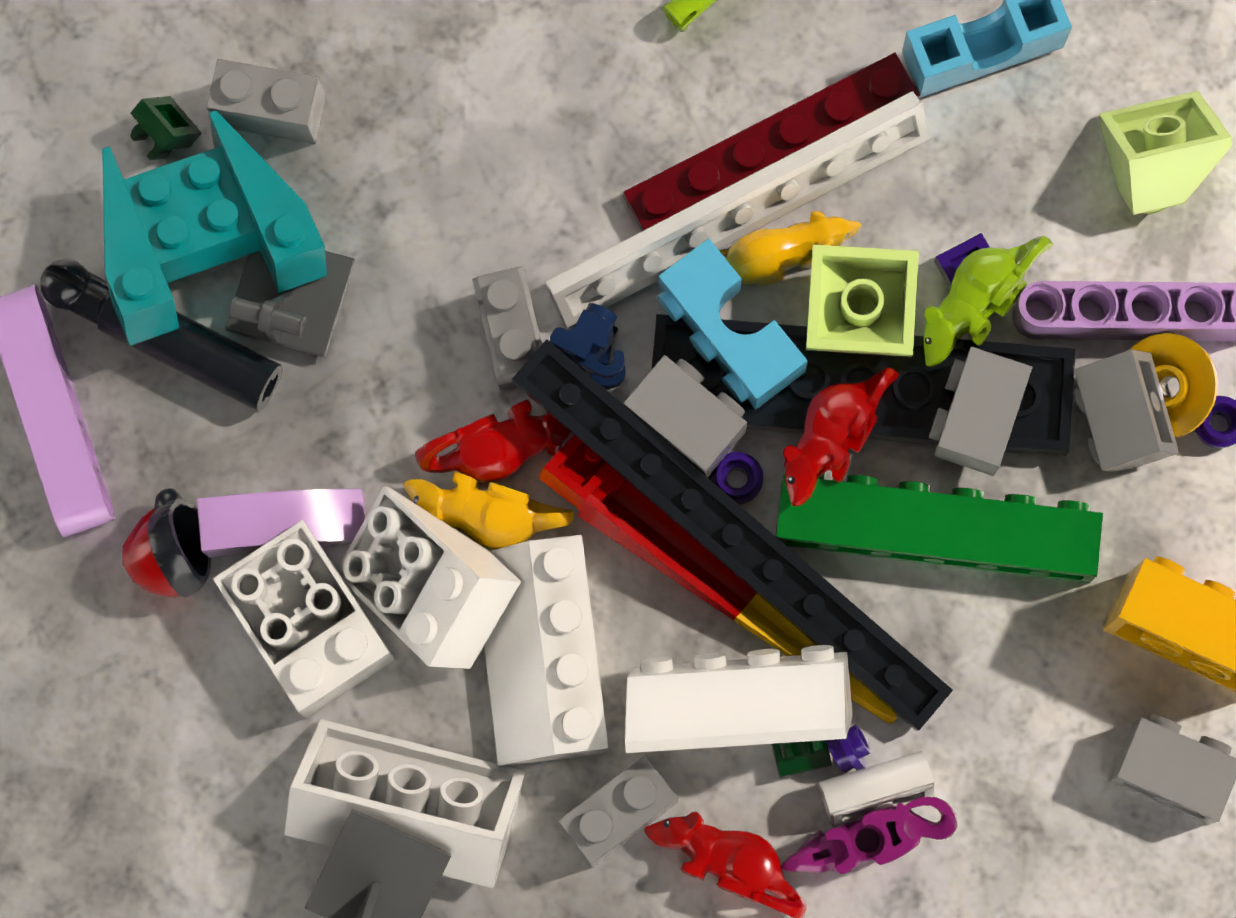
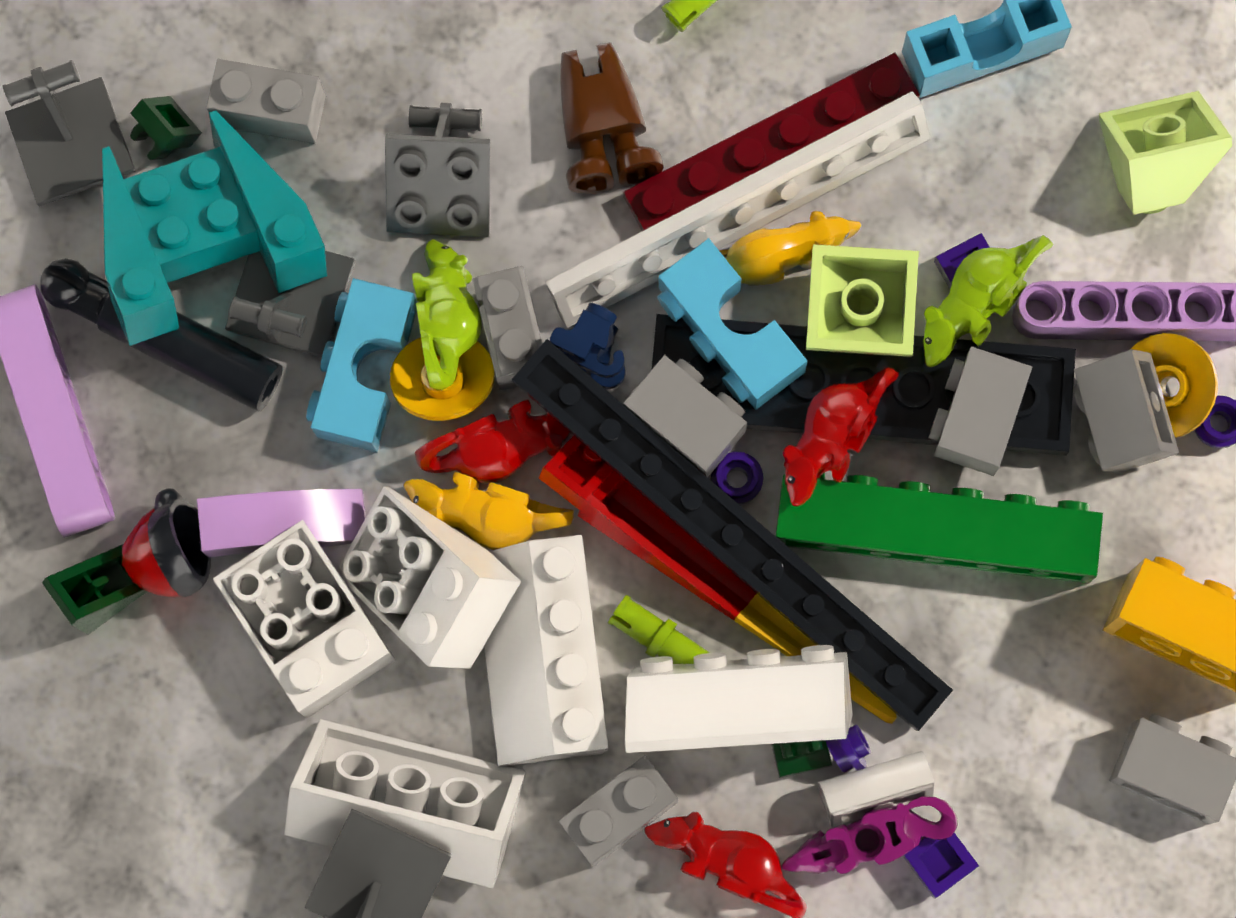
none -> dark grey plate [3,60,136,207]
none -> dark green slope [42,544,147,635]
none -> medium azure arch [306,278,417,453]
none -> dark grey plate [385,103,490,237]
none -> yellow dish [390,337,495,421]
none -> lime animal [412,239,482,390]
none -> reddish brown piece [560,42,664,194]
none -> lime pin [608,595,710,664]
none -> dark purple plate [903,833,979,899]

